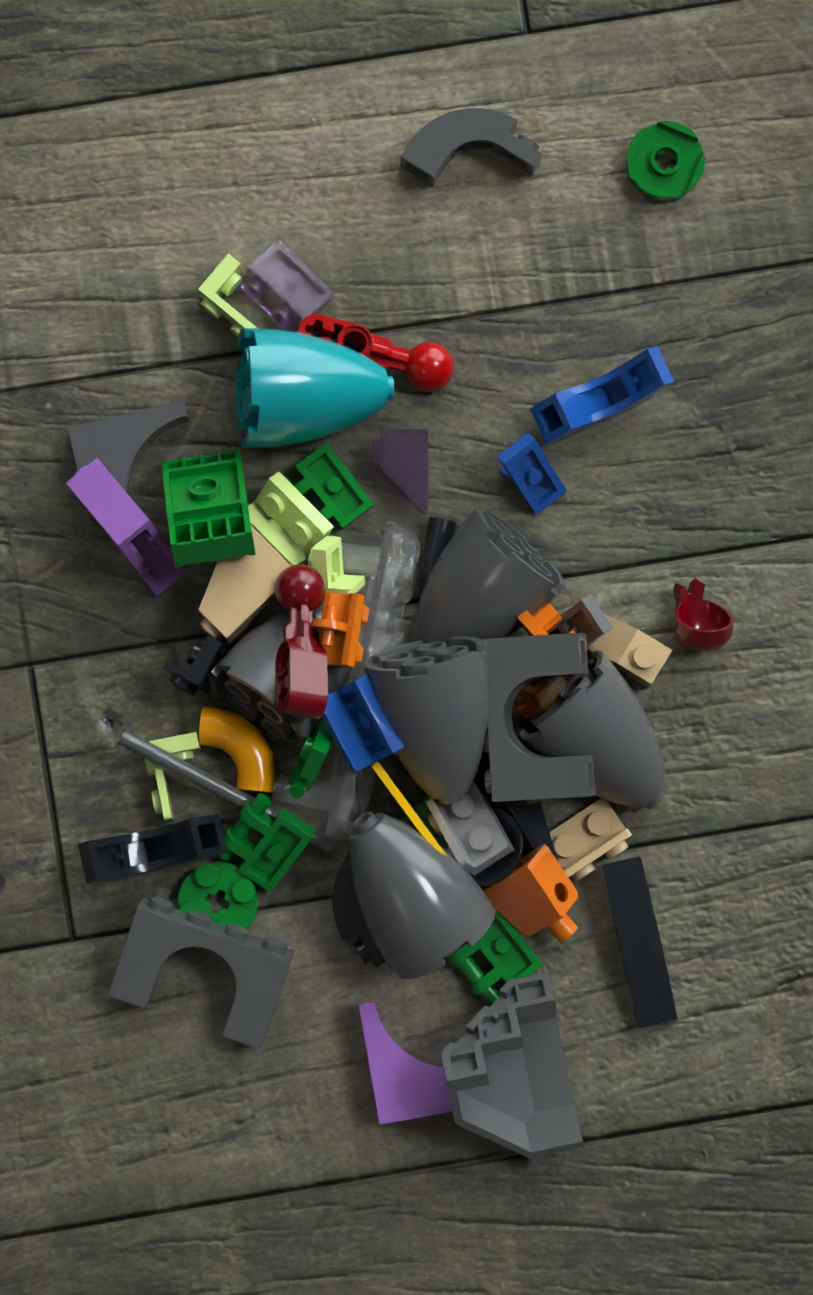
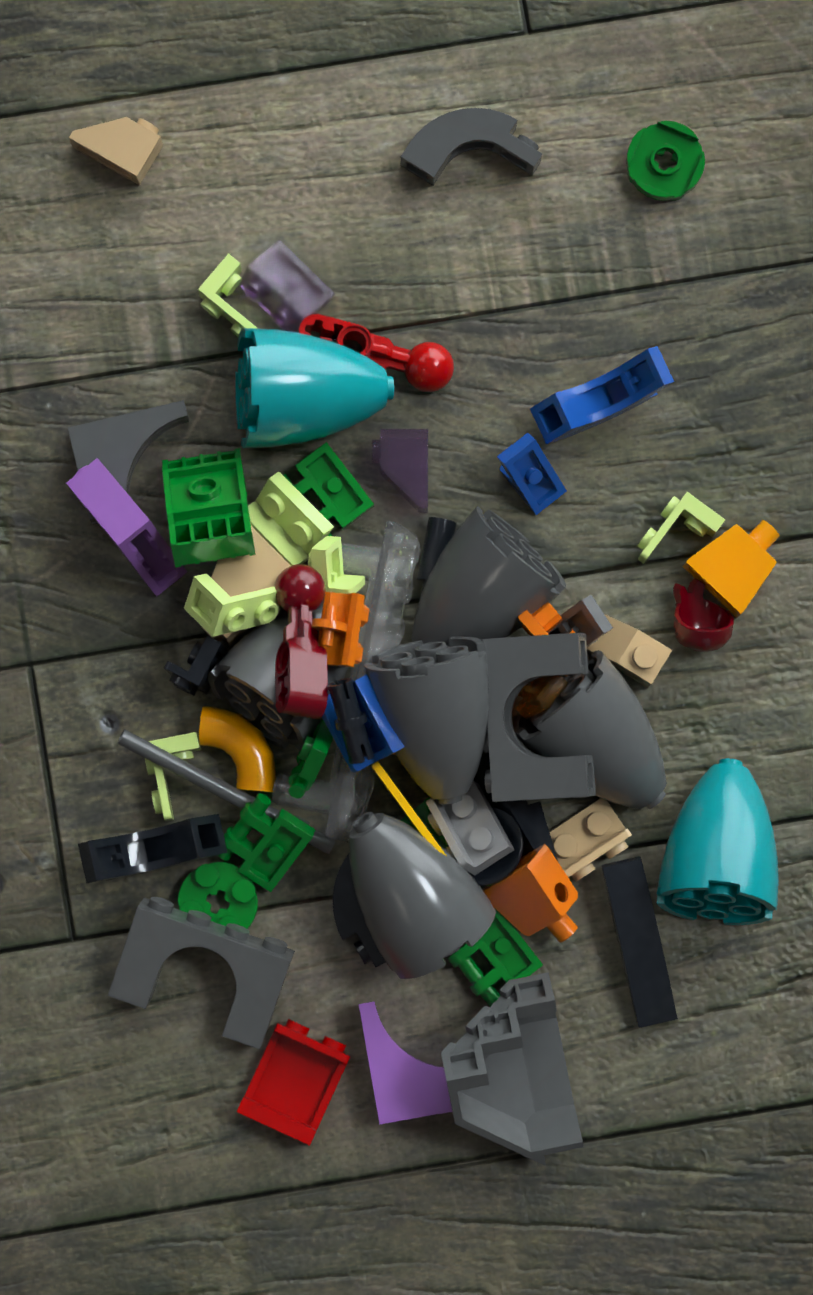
none -> tan slope [69,117,163,185]
none -> yellowish green bracket [184,573,279,637]
none -> red panel [236,1019,350,1146]
none -> black pin [327,678,375,764]
none -> yellowish green bracket [637,492,725,564]
none -> teal cylinder [656,758,779,925]
none -> light orange torso [683,520,780,618]

